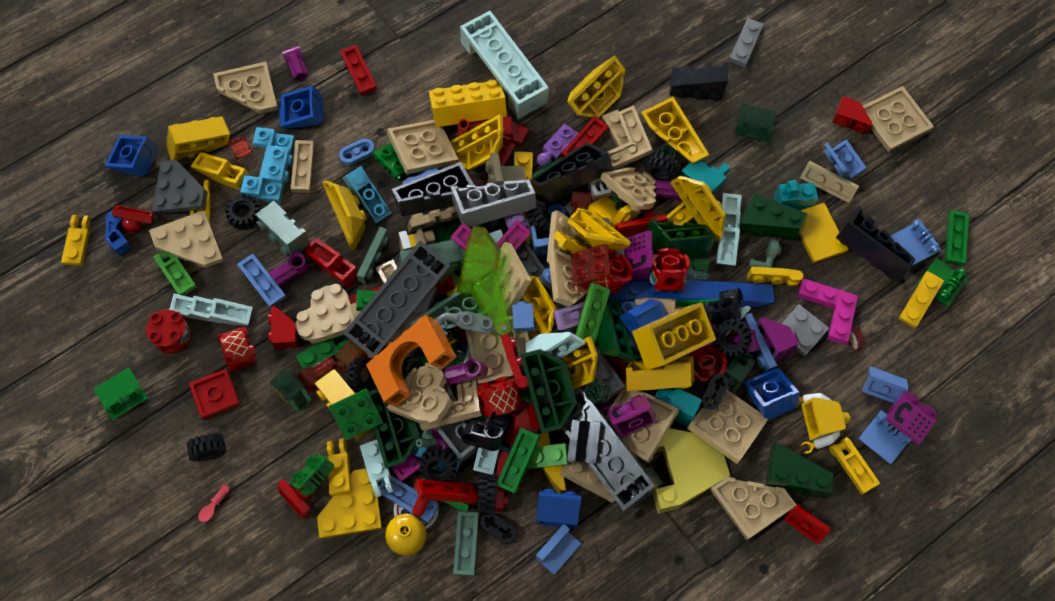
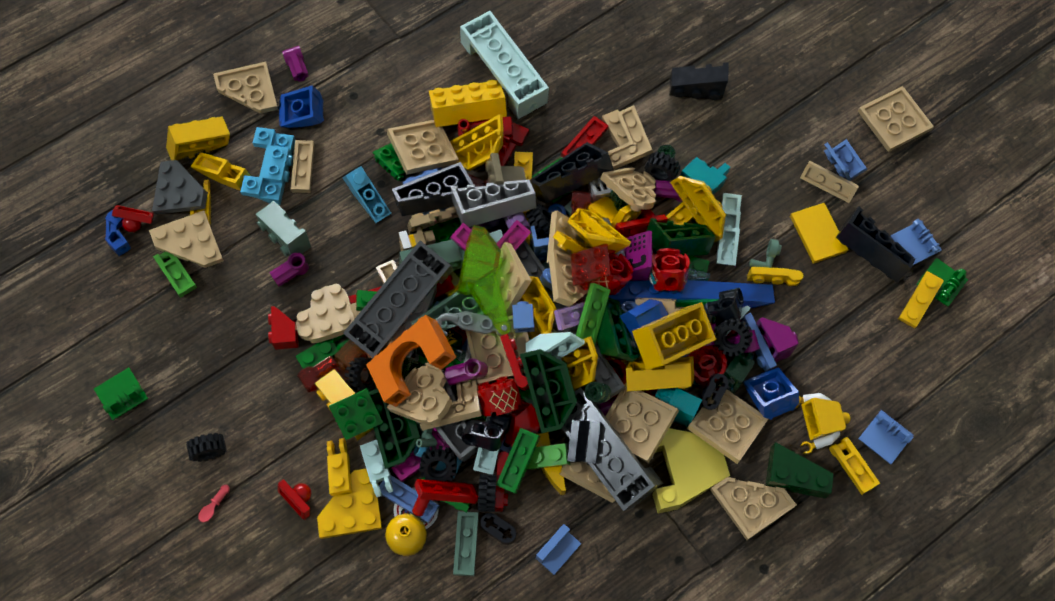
yellow hinge [61,215,91,266] -> none
blue slope [104,135,158,176] -> none
red brick [146,310,192,354] -> none
light aqua slope [169,294,253,326] -> none
red plate [189,368,241,420] -> none
red brick [217,327,257,372] -> none
black tyre [225,194,260,231] -> none
clear red tile [228,135,253,159] -> none
medium blue plate [237,254,287,309] -> none
clear green torso [269,369,312,413] -> none
green hinge [289,454,335,497] -> none
red slope [303,238,358,288] -> none
yellow wedge [322,181,367,251] -> none
medium blue plate [339,139,375,166] -> none
red plate [340,45,377,96] -> none
sand green plate [357,227,390,285] -> none
blue slope [536,489,581,529] -> none
medium lavender plate [537,124,578,167] -> none
yellow wedge [567,56,625,118] -> none
magenta slope [608,394,658,438] -> none
yellow wedge [641,97,709,164] -> none
light grey plate [729,18,763,68] -> none
clear green hinge [734,103,776,143] -> none
dark green wedge [739,194,807,239] -> none
teal hinge [773,180,818,210] -> none
light grey plate [782,304,829,357] -> none
red plate [784,503,831,545] -> none
dark pink plate [797,278,858,345] -> none
red slope [832,96,872,134] -> none
clear red tile [849,327,866,352] -> none
medium blue panel [863,366,908,403] -> none
magenta slope [885,390,937,445] -> none
green plate [945,210,969,266] -> none

